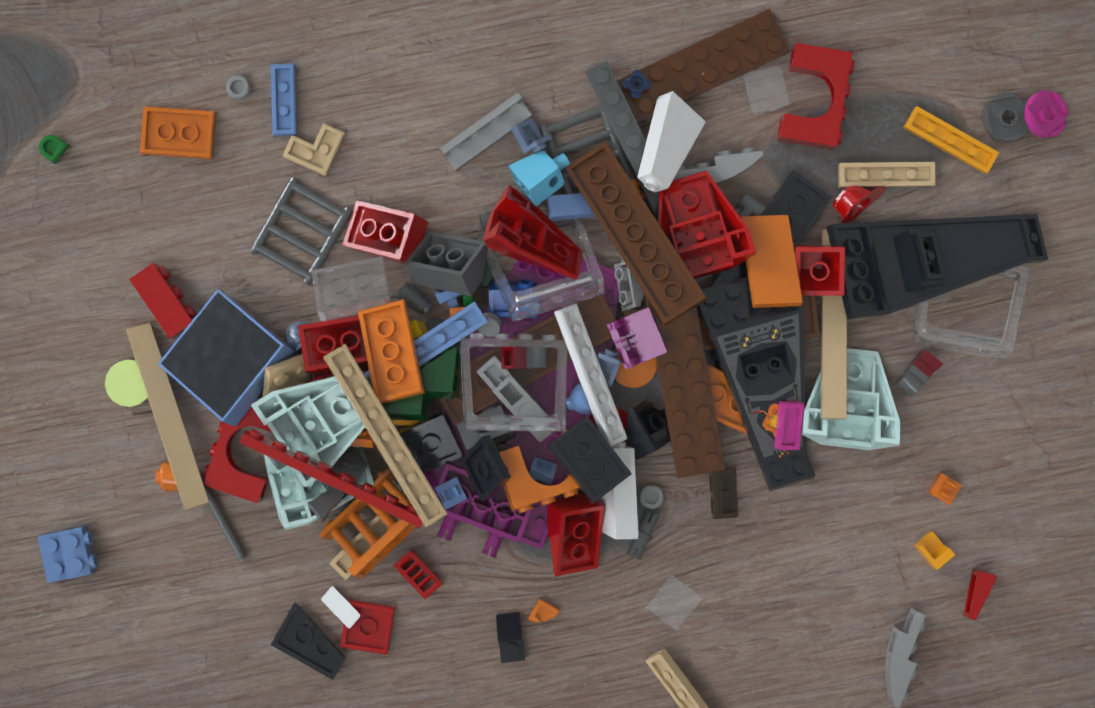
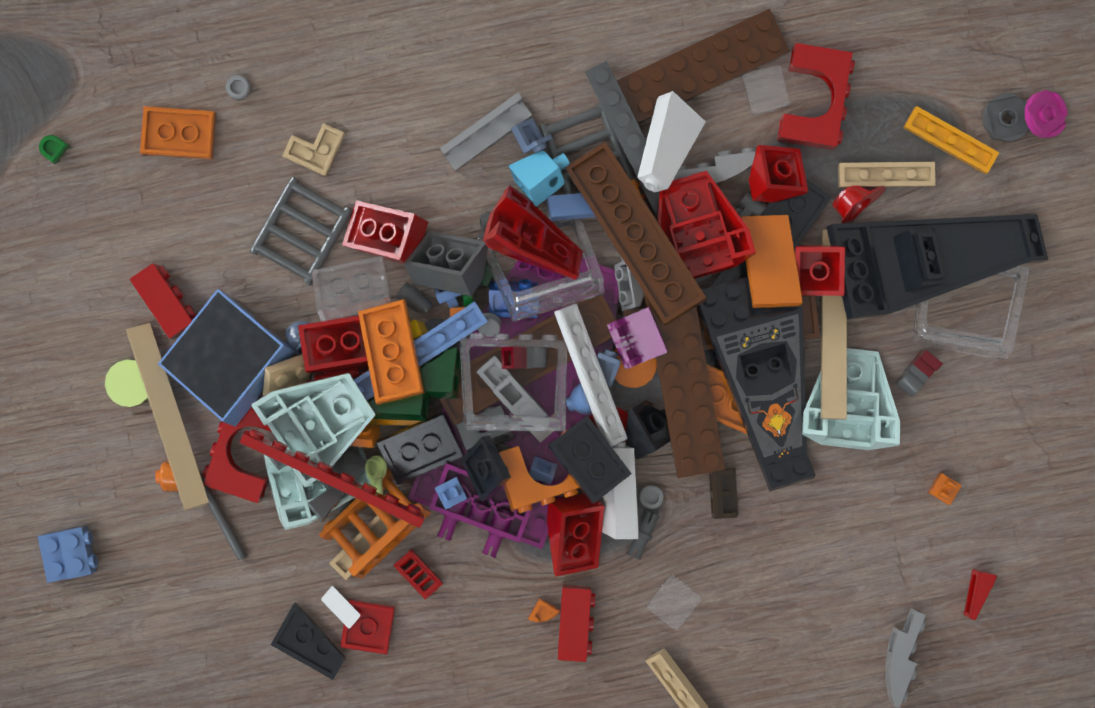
medium blue tile [271,64,297,136] -> none
tan tile [323,344,447,527] -> none
black slope [496,612,525,663] -> none
dark blue plate [622,70,651,99] -> none
dark pink tile [774,401,805,450] -> none
light orange panel [913,531,955,570] -> none
none -> yellowish green plate [365,455,387,495]
none -> red brick [557,585,595,662]
none -> red slope [749,145,808,203]

